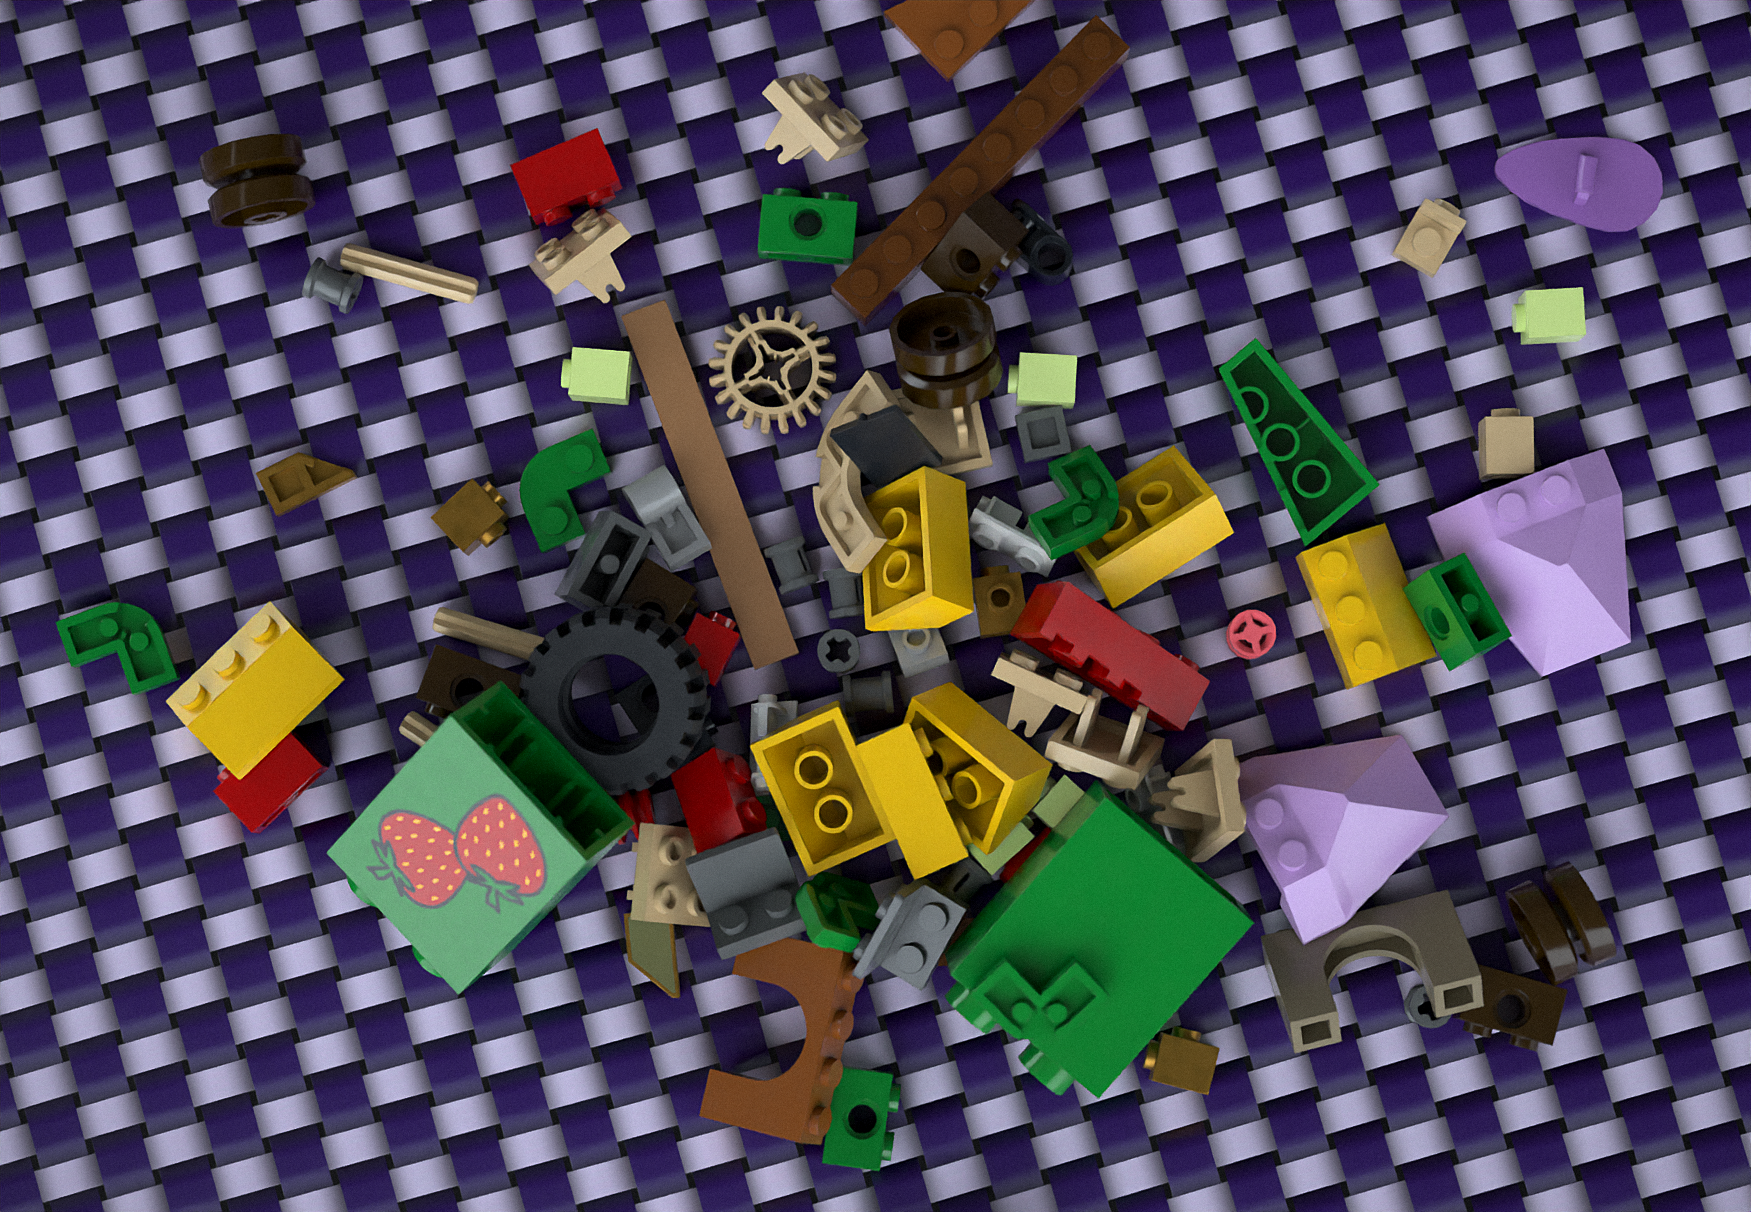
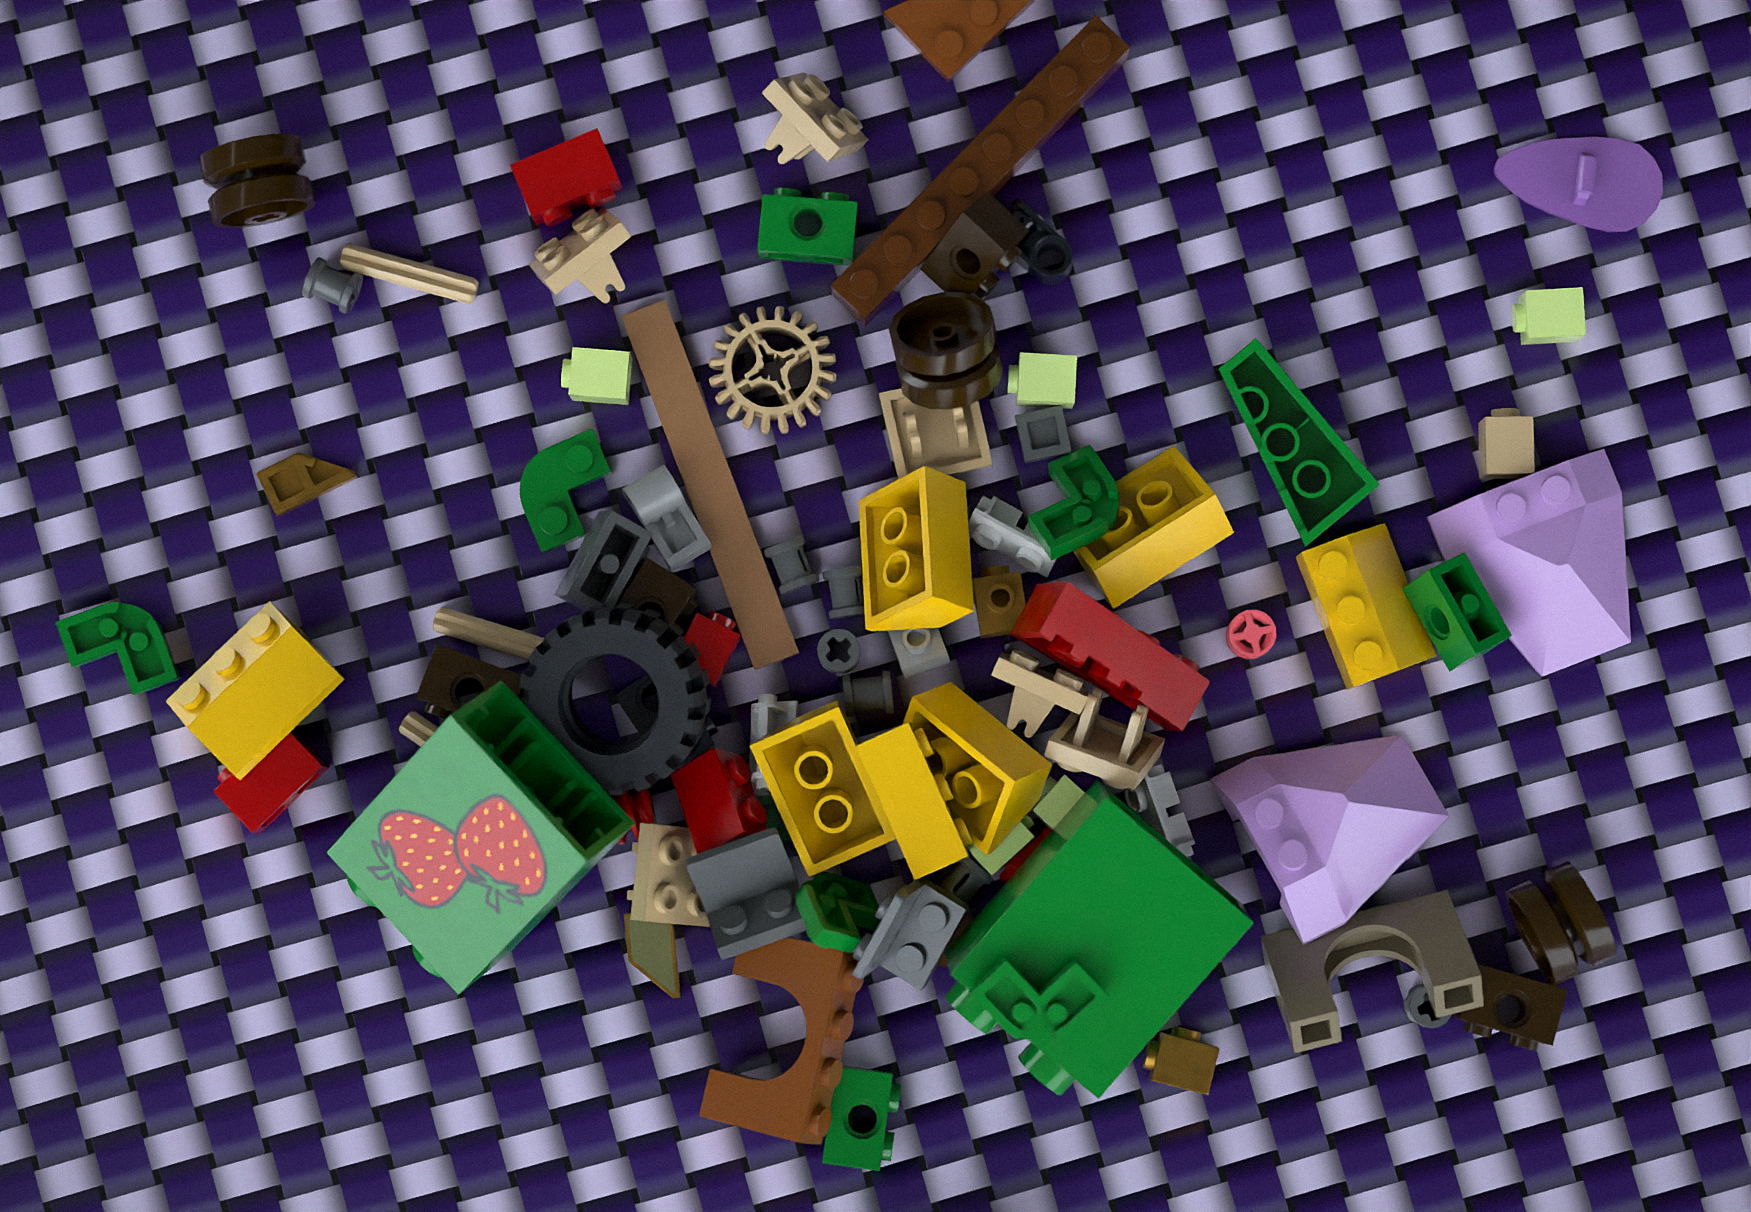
pearl gold brick [430,479,510,556] -> none
tan plate [813,370,901,574] -> none
black piece [830,404,943,488] -> none
tan plate [1148,739,1246,862] -> none
tan bracket [1392,198,1466,278] -> none

